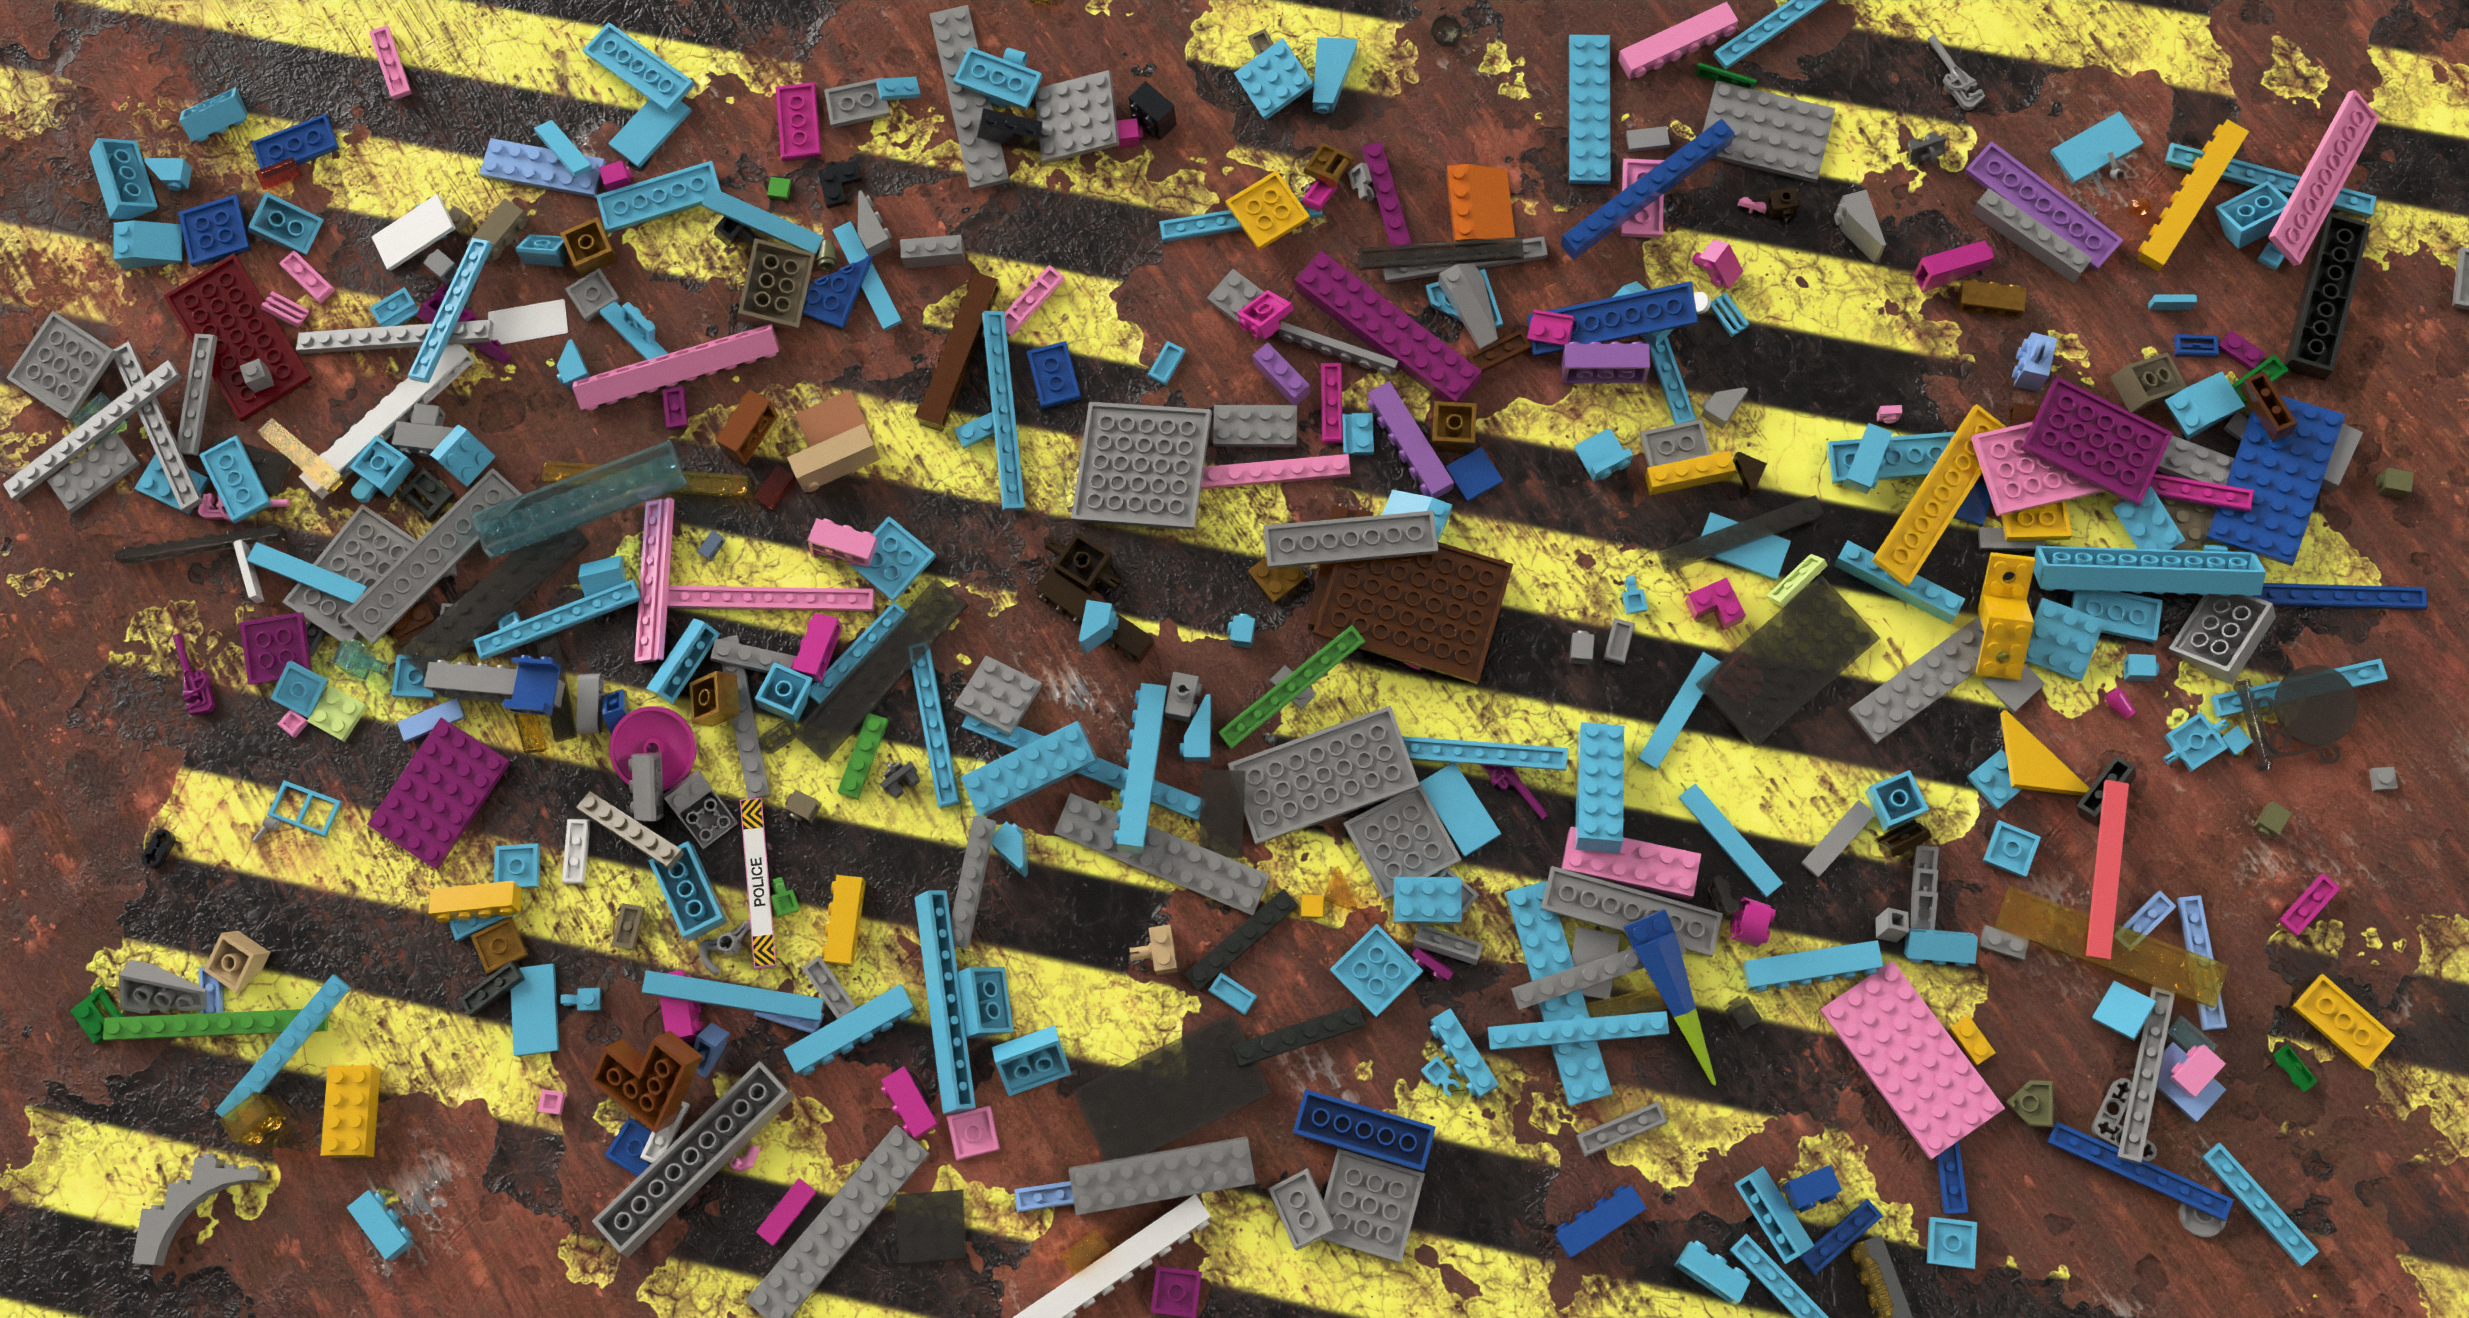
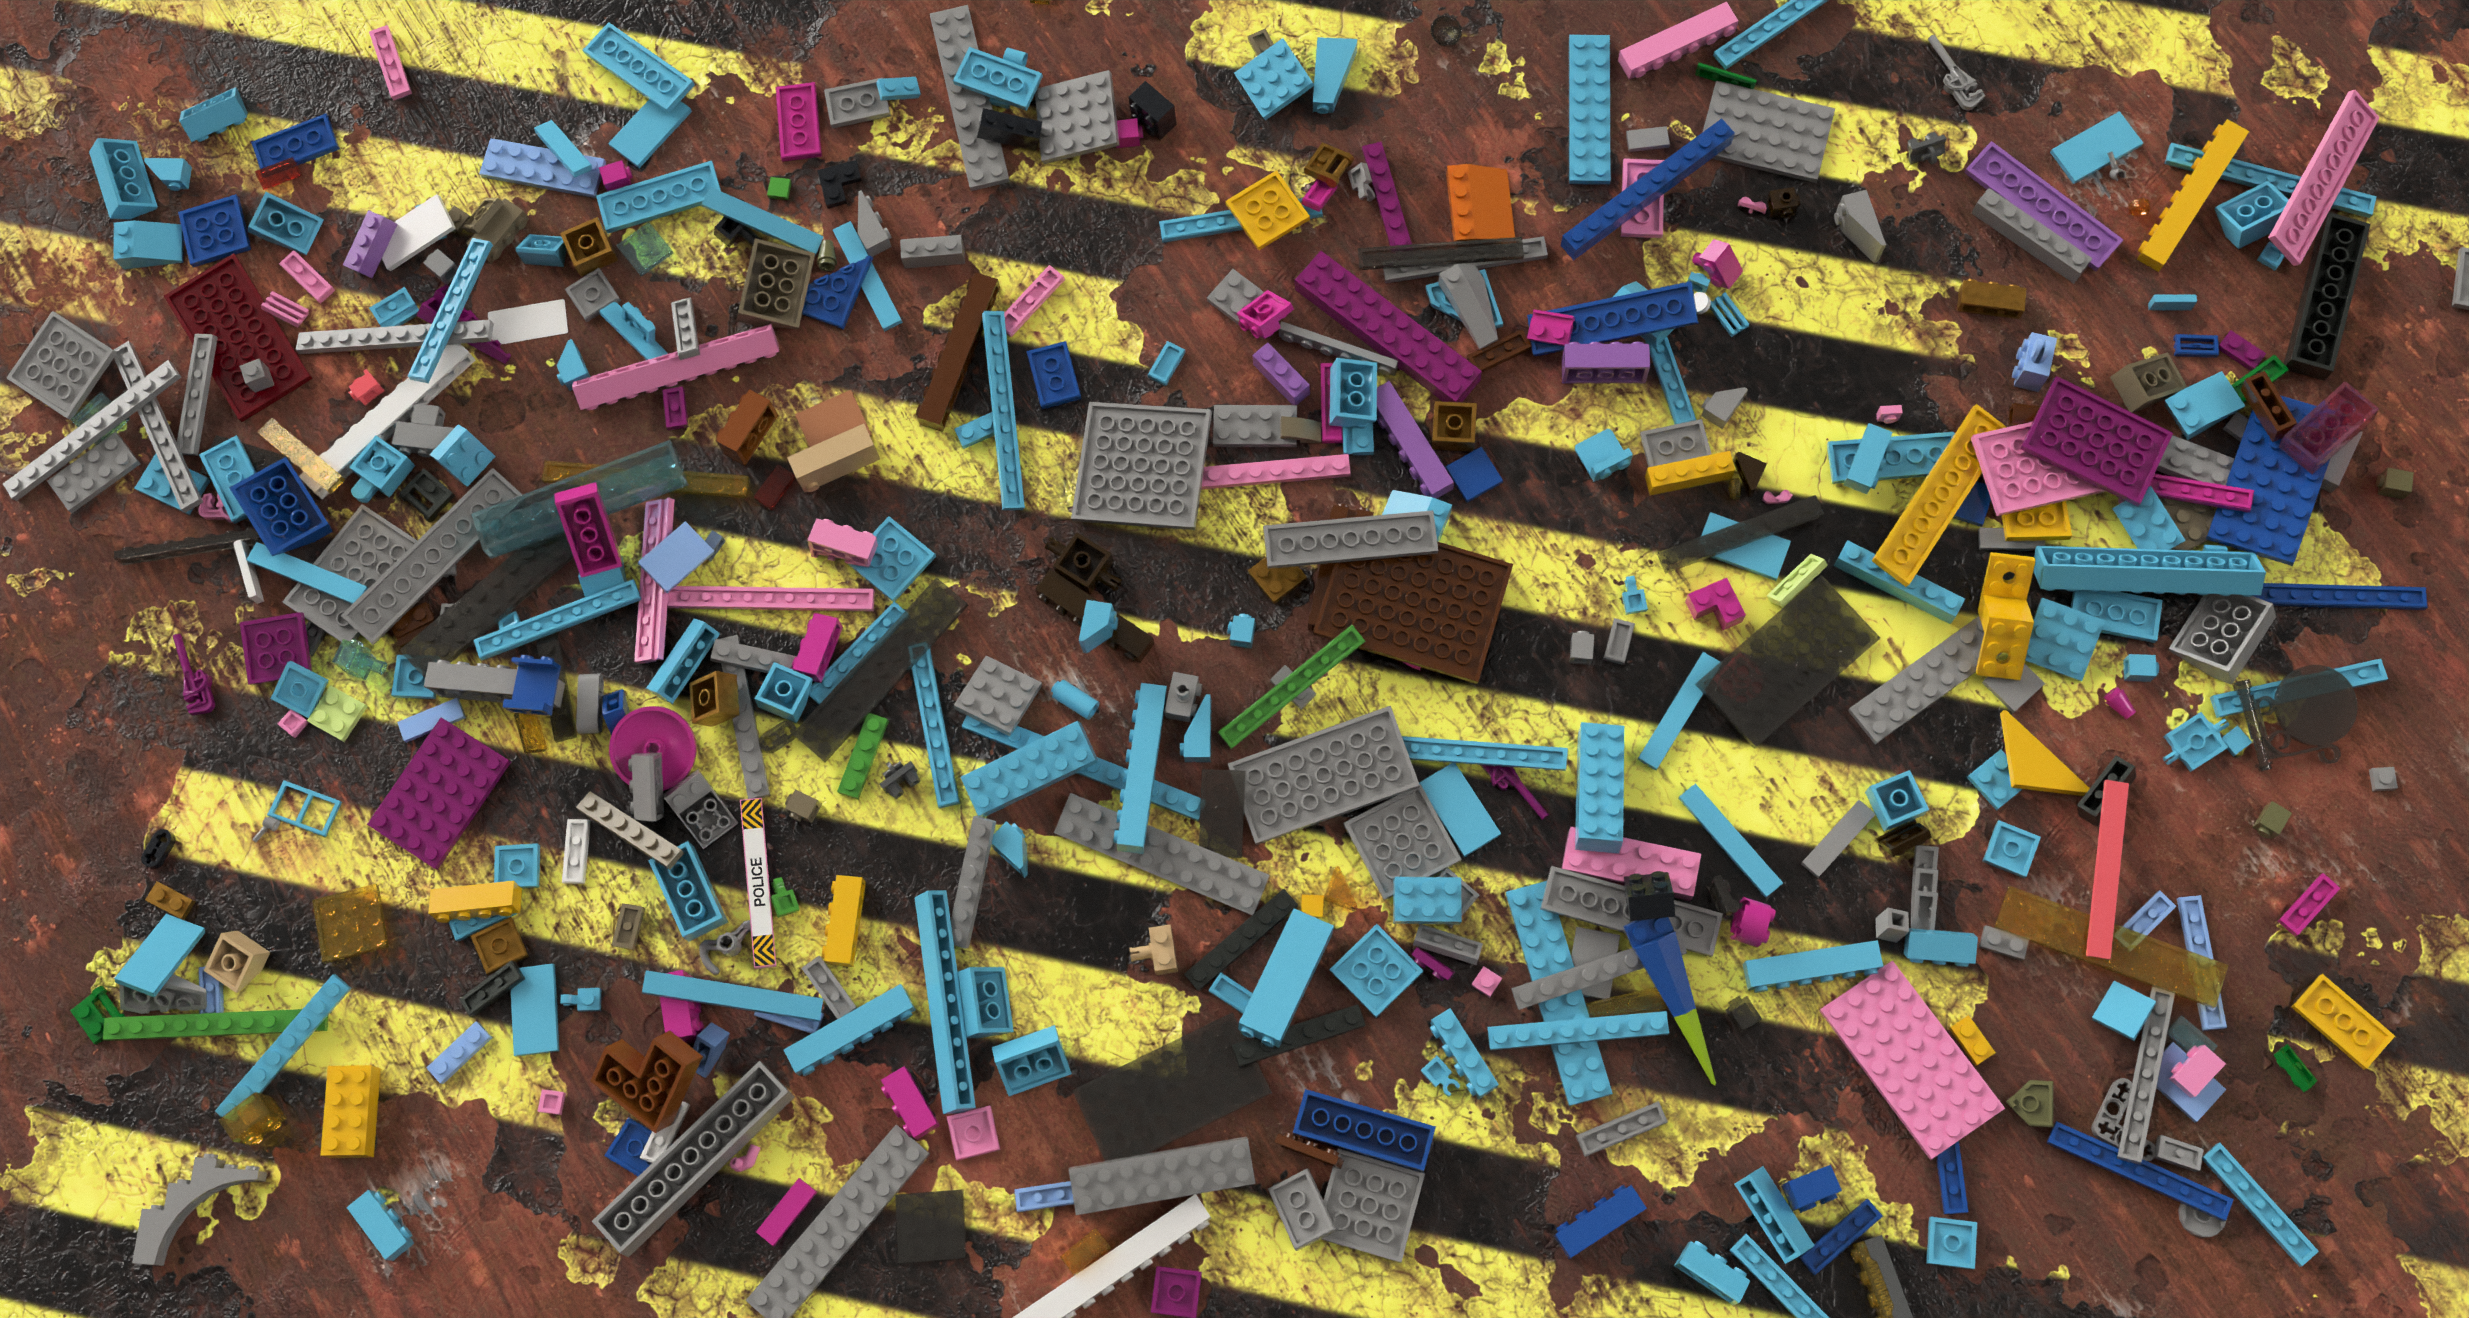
dark pink slope [1913,240,1994,293] -> none
none -> medium azure tile [114,914,206,998]
none -> pearl gold plate [145,881,196,920]
none -> blue slope [229,457,333,557]
none -> clear yellow plate [312,884,389,964]
none -> medium lavender brick [343,210,398,278]
none -> coral brick [348,369,385,405]
none -> light blue plate [426,1021,493,1084]
none -> dark tan tile [462,198,504,233]
none -> dark pink brick [554,482,622,578]
none -> clear light blue tile [616,222,673,276]
none -> light blue tile [638,521,714,593]
none -> light grey tile [671,297,700,360]
none -> medium azure brick [1051,679,1100,720]
none -> medium azure brick [1238,908,1334,1048]
none -> reddish brown plate [1275,1133,1344,1169]
none -> dark tan slope [1280,416,1321,443]
none -> medium azure slope [1329,358,1377,427]
none -> bright pink plate [1471,966,1502,998]
none -> black brick [1624,871,1675,921]
none -> medium azure plate [1687,272,1711,293]
none -> clear yellow tile [1729,478,1741,499]
none -> bright pink piece [1762,490,1793,504]
none -> light grey plate [2154,1135,2203,1172]
none -> clear pink brick [2279,381,2379,475]

